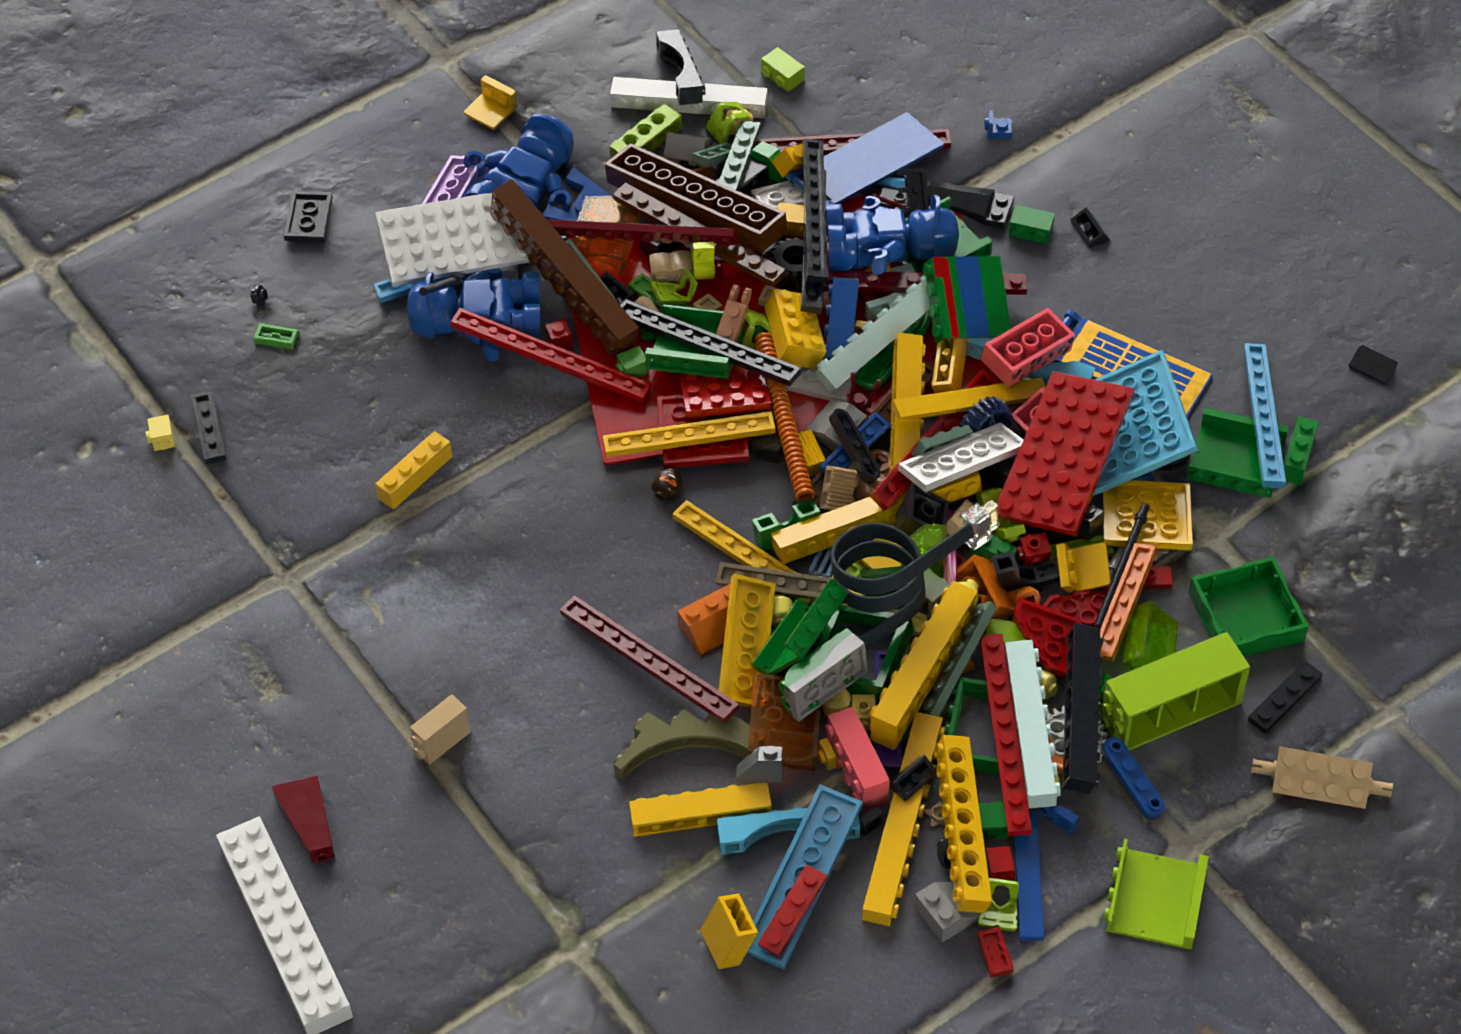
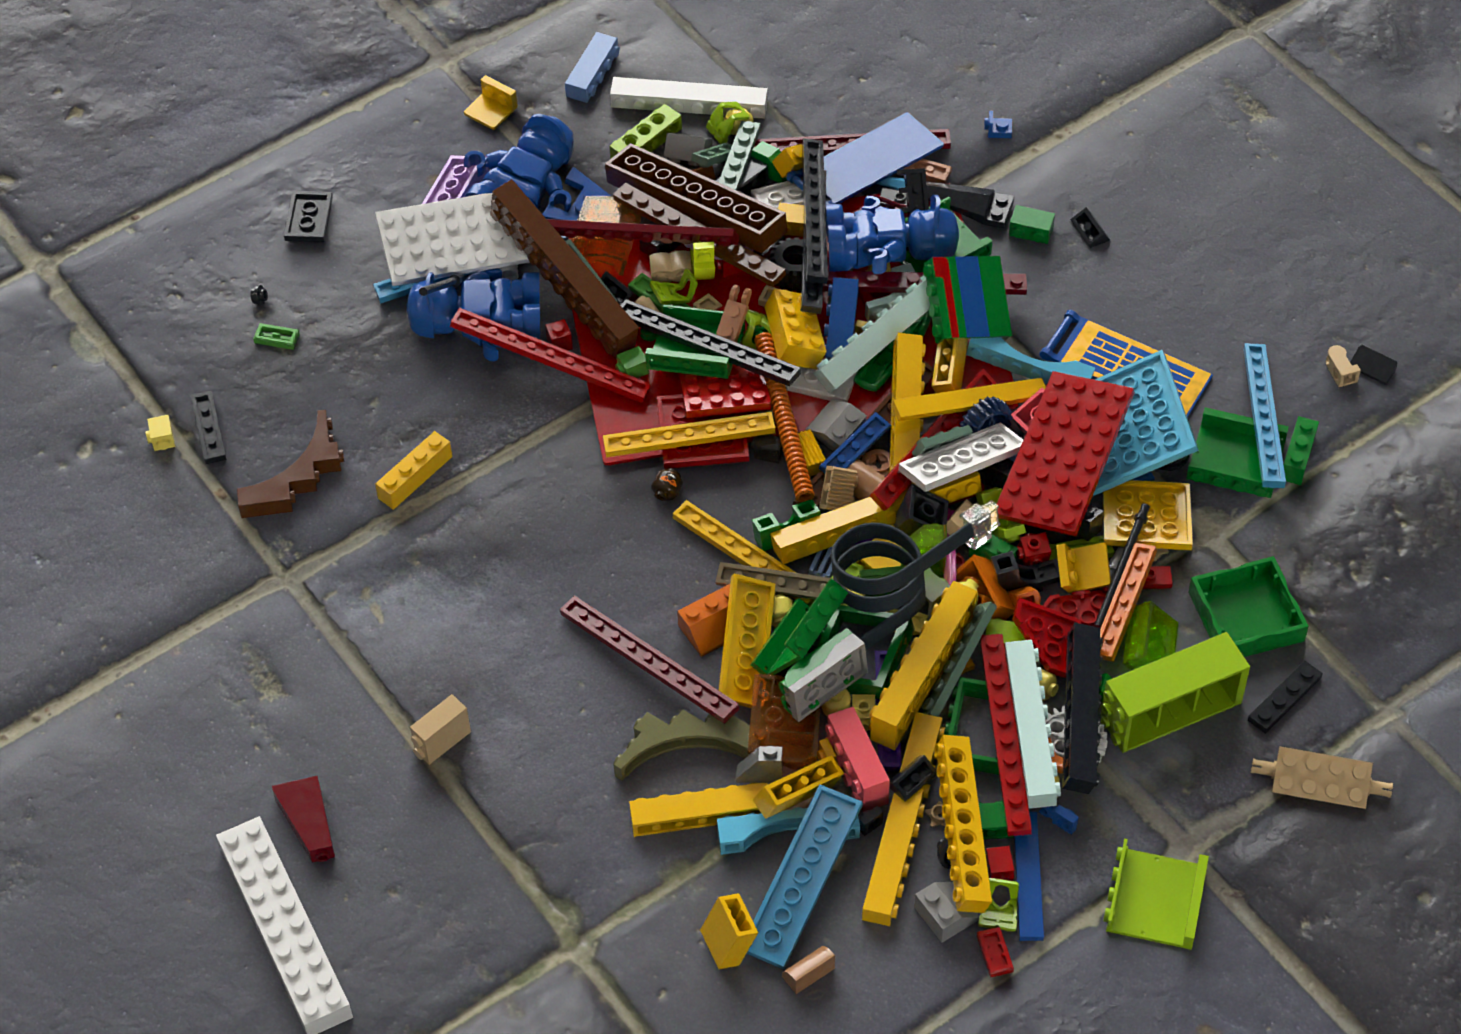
arch [656,29,706,105] -> none
red plate [758,864,827,957] -> none
lime brick [761,47,805,92] -> none
black plate [829,408,881,484] -> none
dark red plant [846,372,881,413] -> none
coral brick [981,308,1075,387] -> none
blue plate [1101,737,1165,819] -> none
none -> reddish brown arch [237,410,345,518]
none -> brick [565,32,620,103]
none -> yellow brick [753,755,845,819]
none -> medium nougat brick [782,946,835,994]
none -> nougat hinge [903,159,952,184]
none -> tan leg [1326,345,1361,387]

